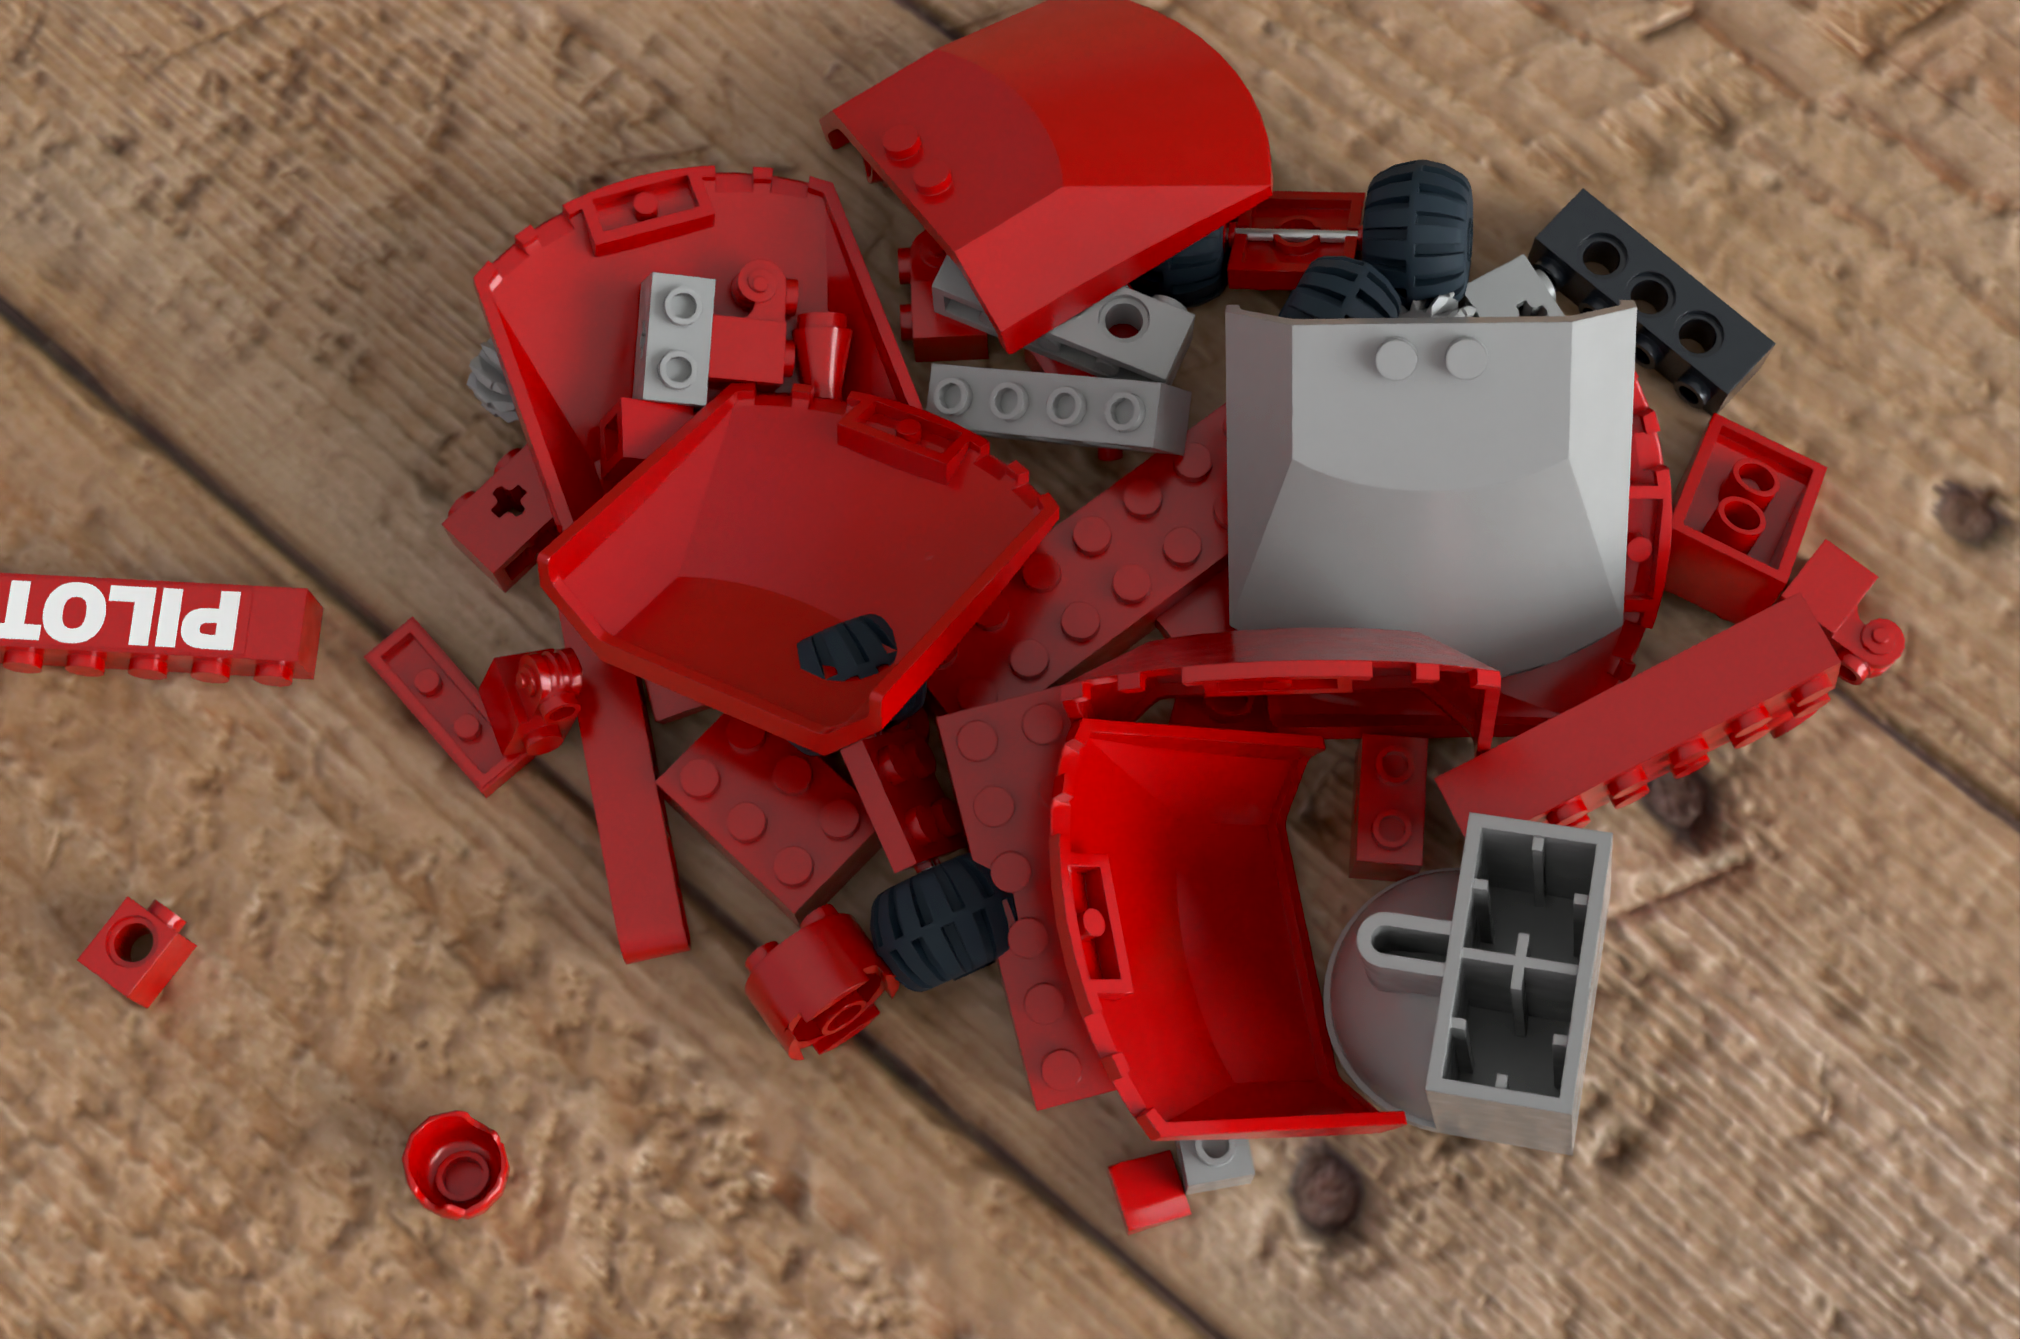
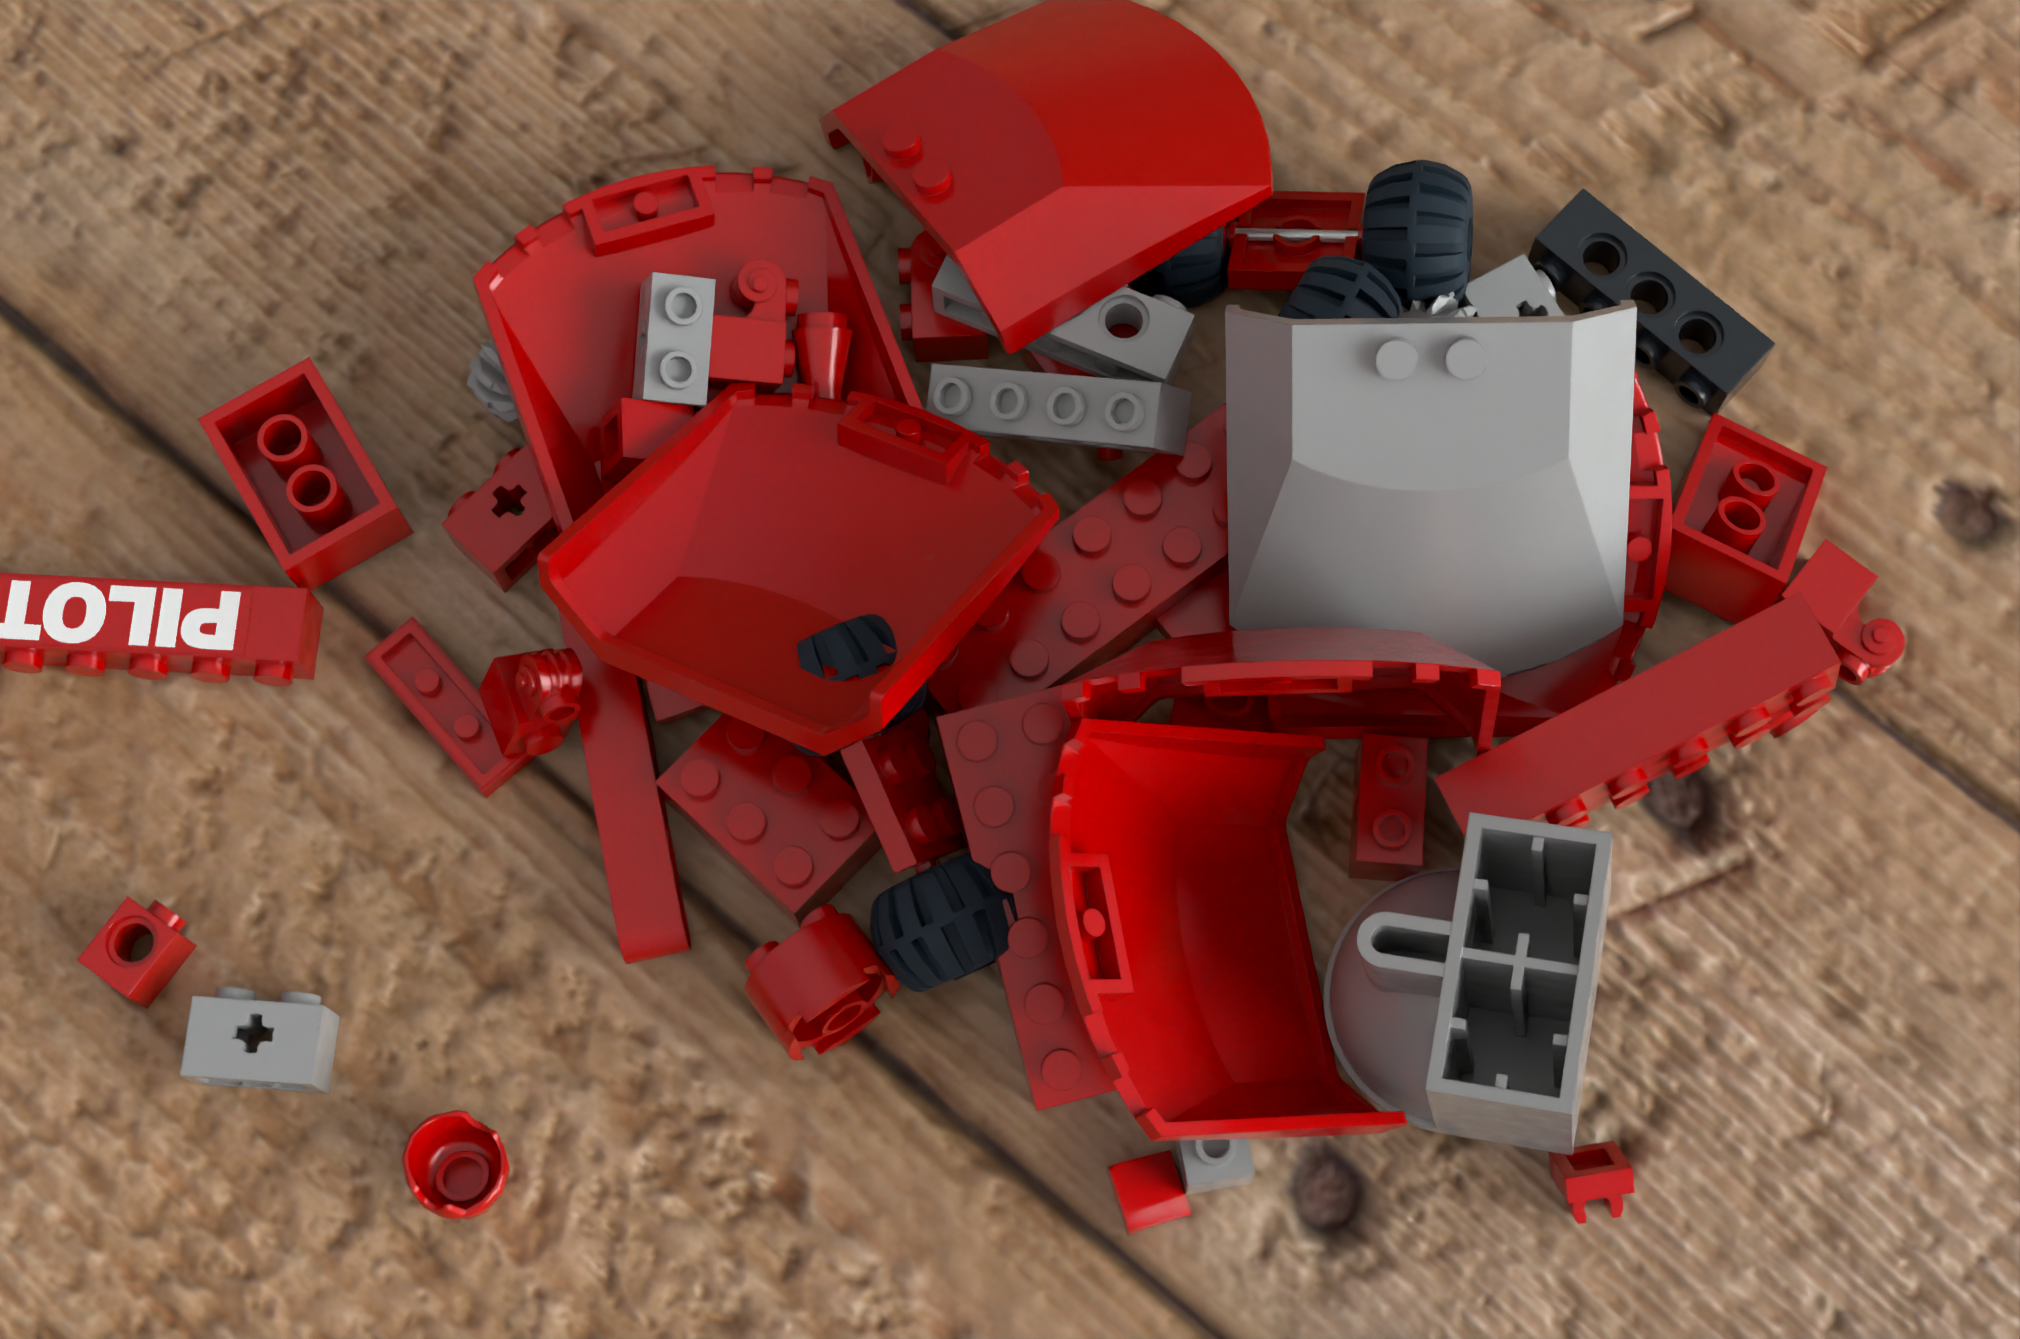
none -> light grey brick [180,987,340,1094]
none -> red brick [198,357,414,592]
none -> red tile [1548,1140,1635,1224]

